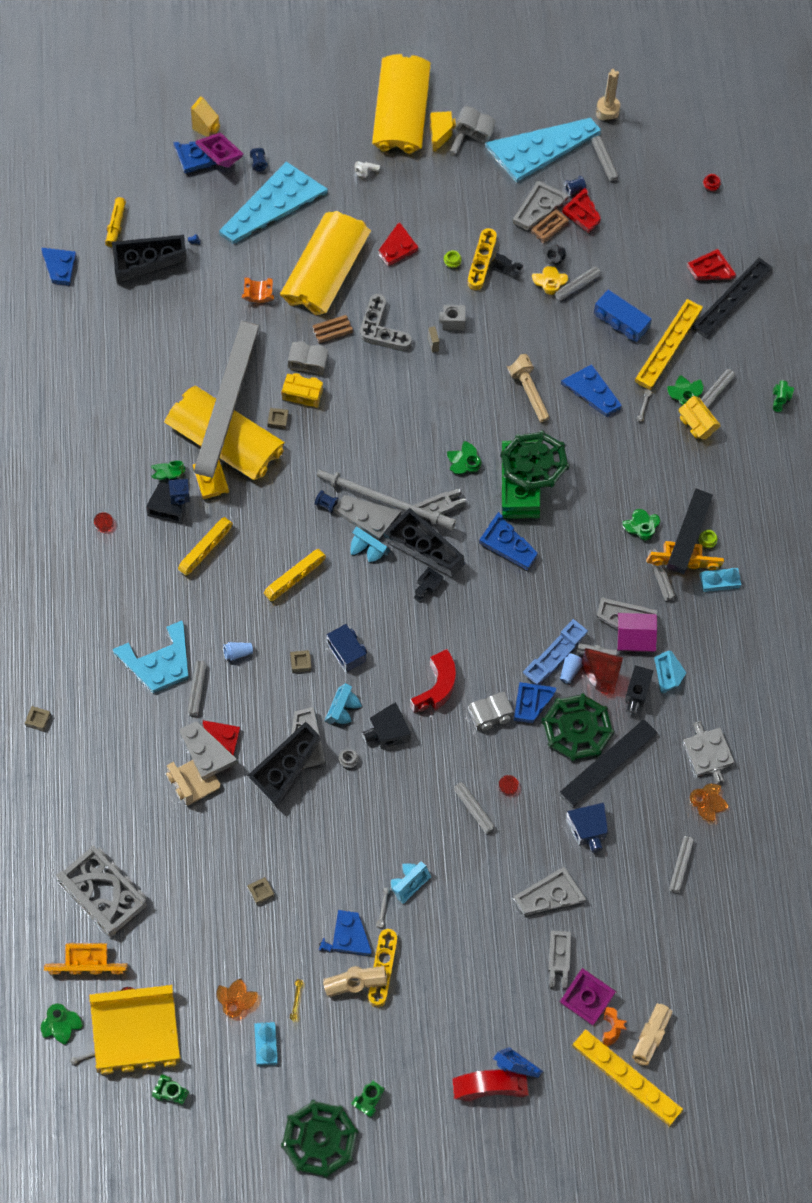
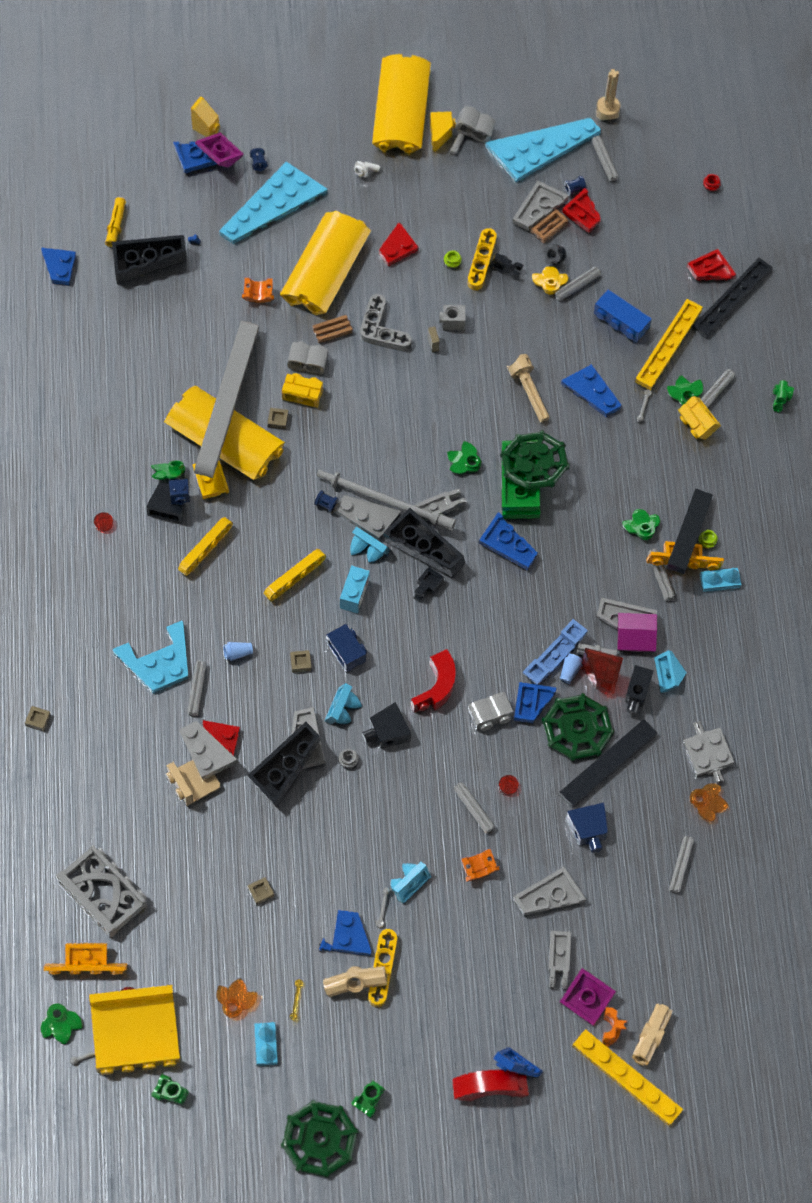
none -> medium azure brick [340,565,370,613]
none -> orange piece [461,849,500,882]

